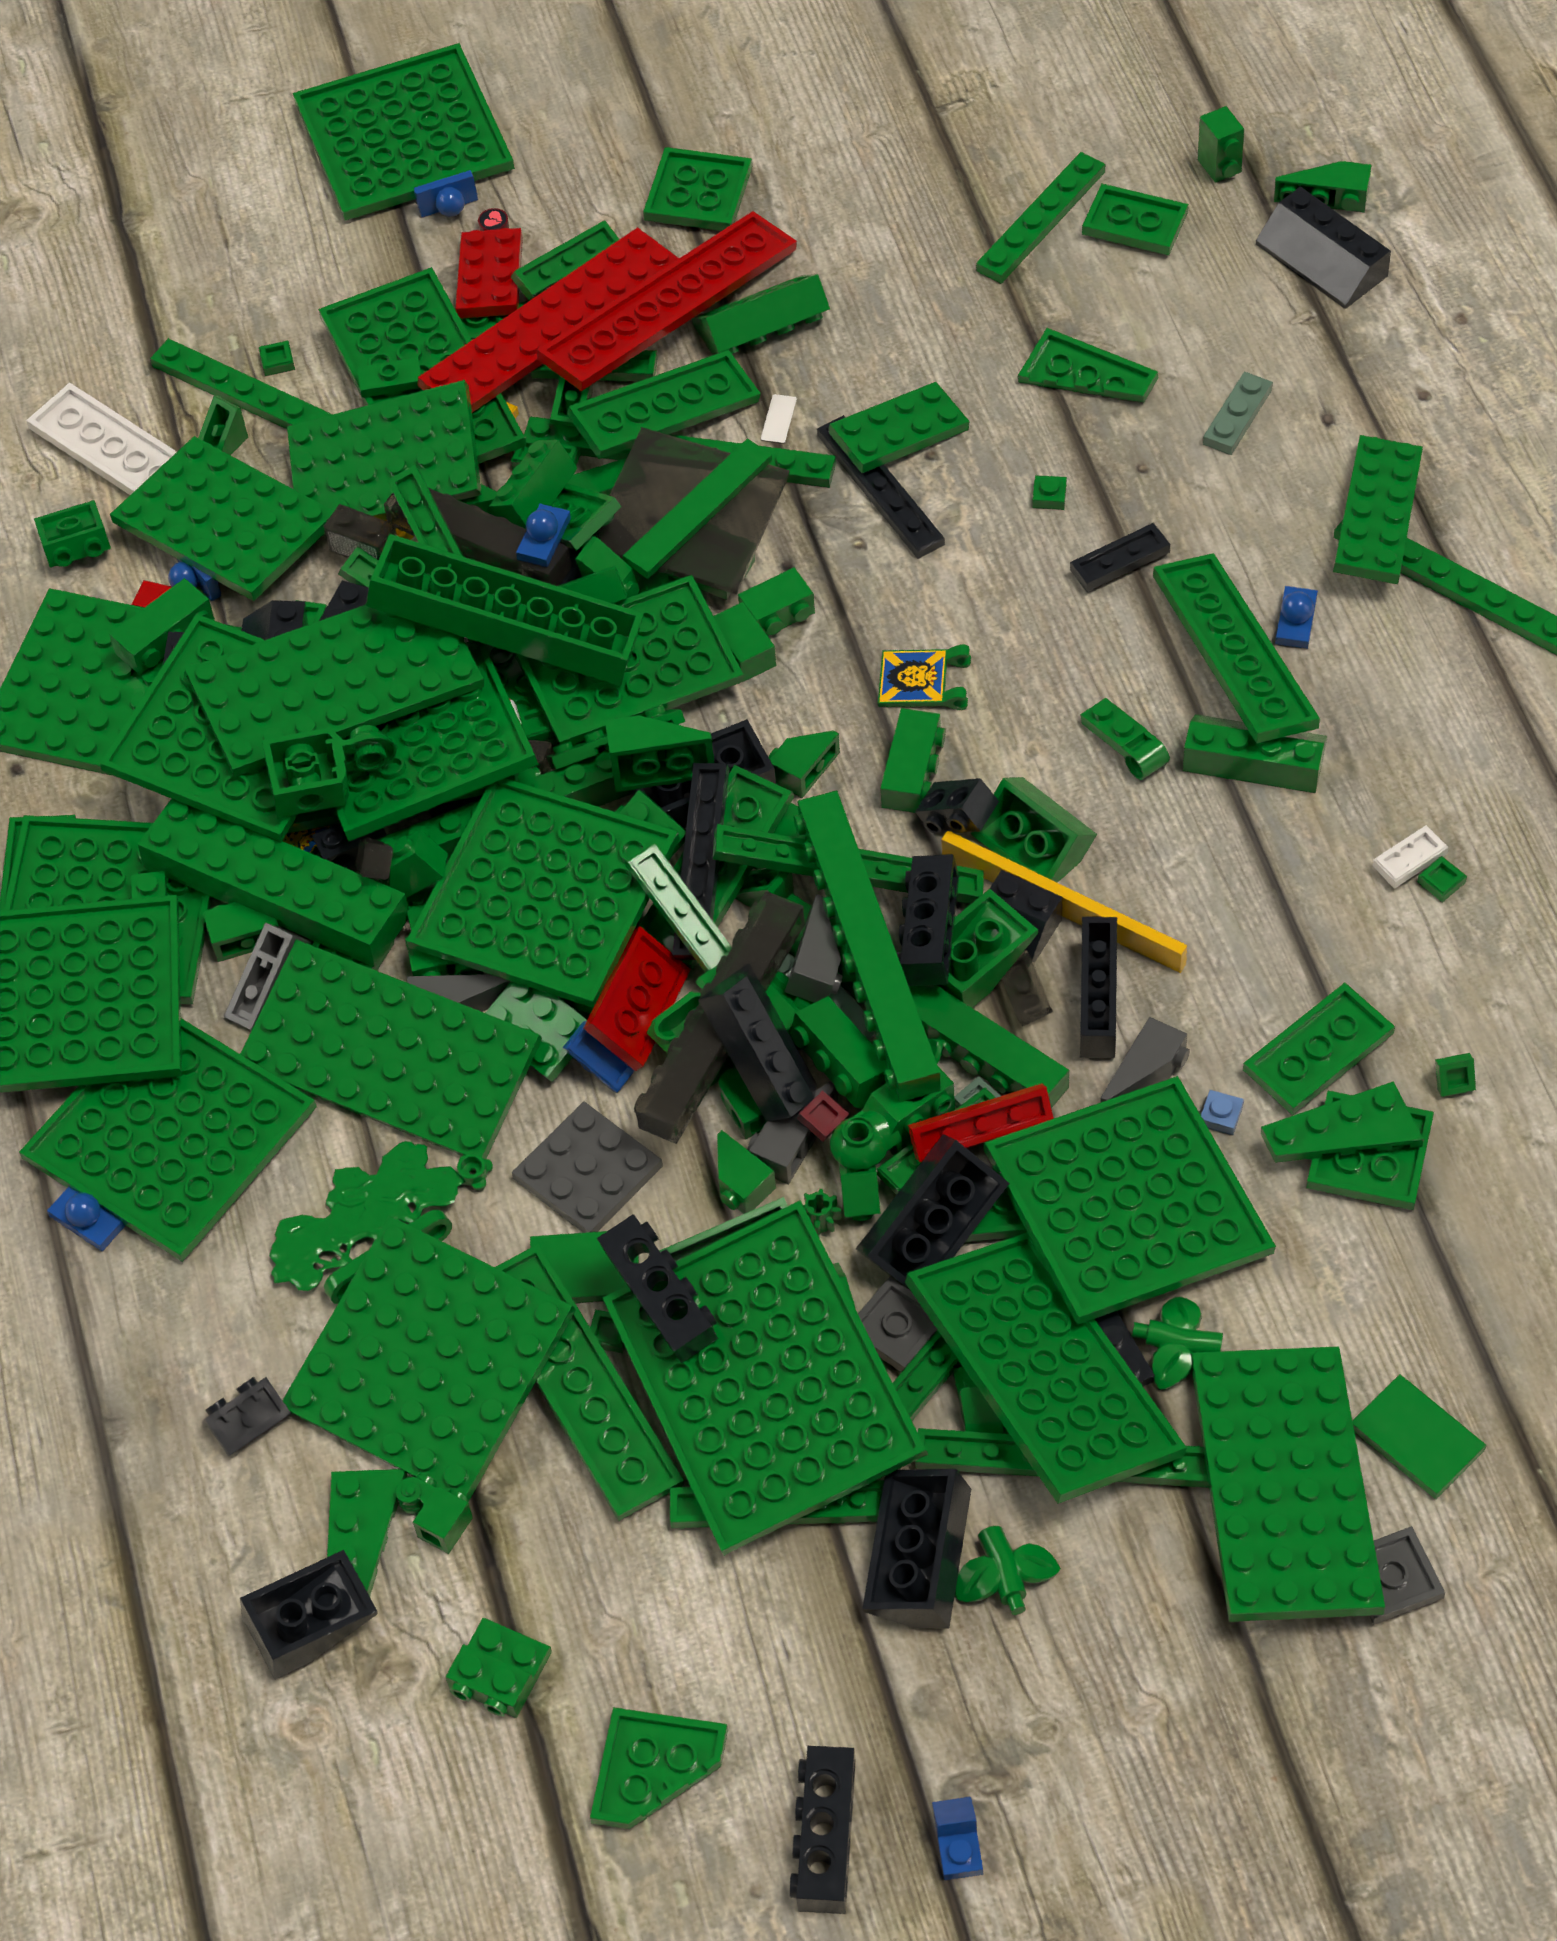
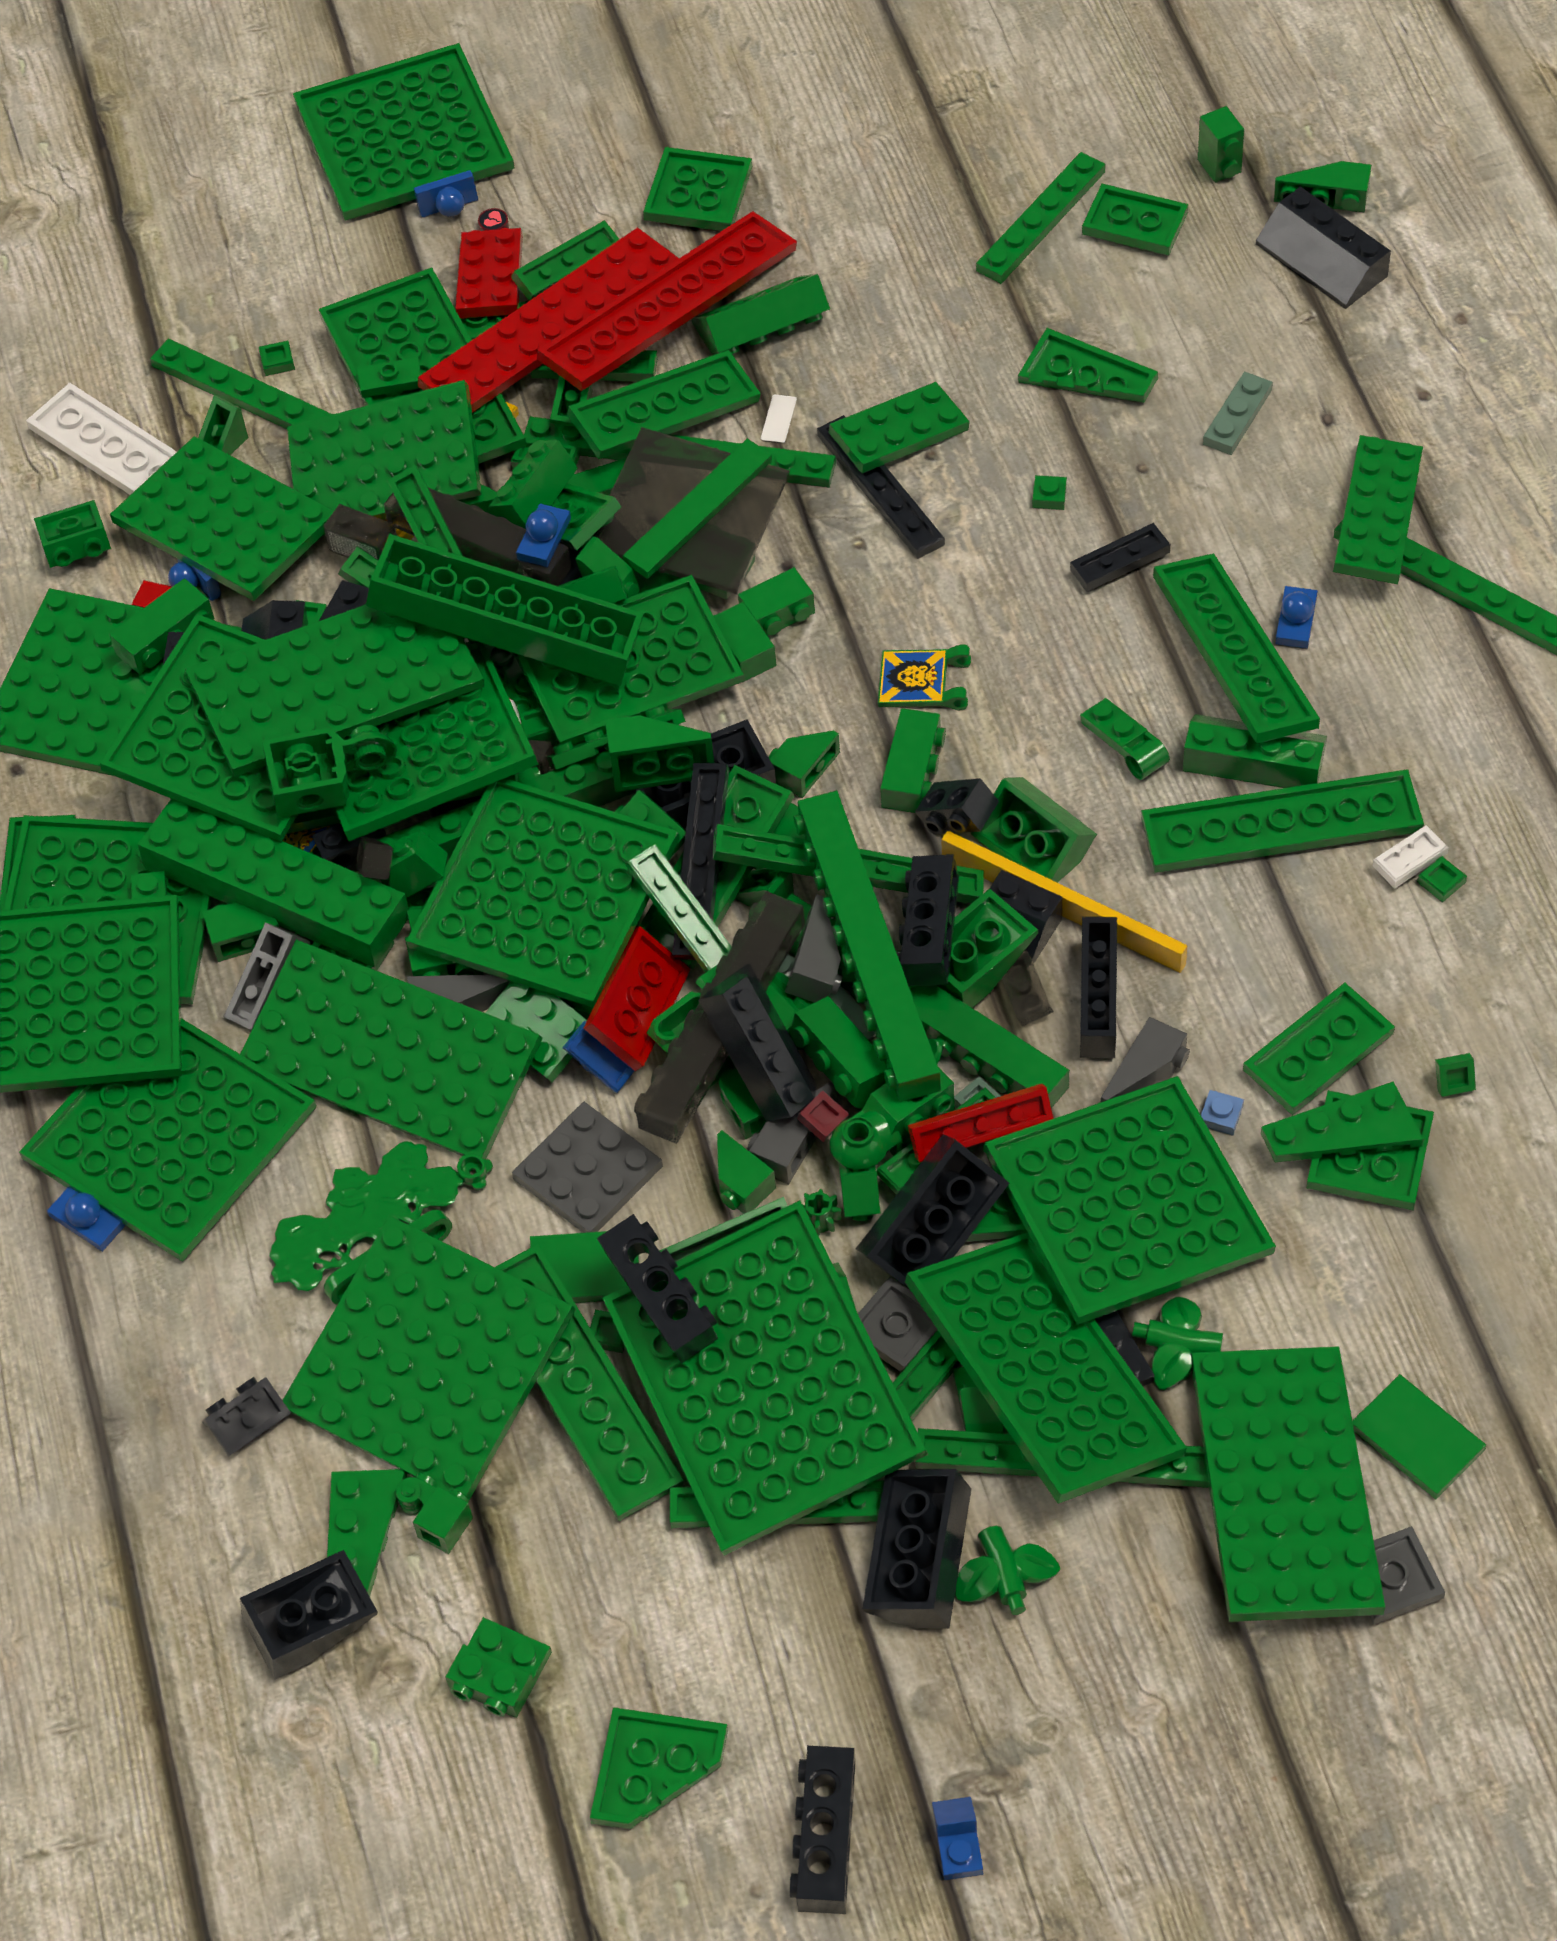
none -> green plate [1141,769,1424,873]

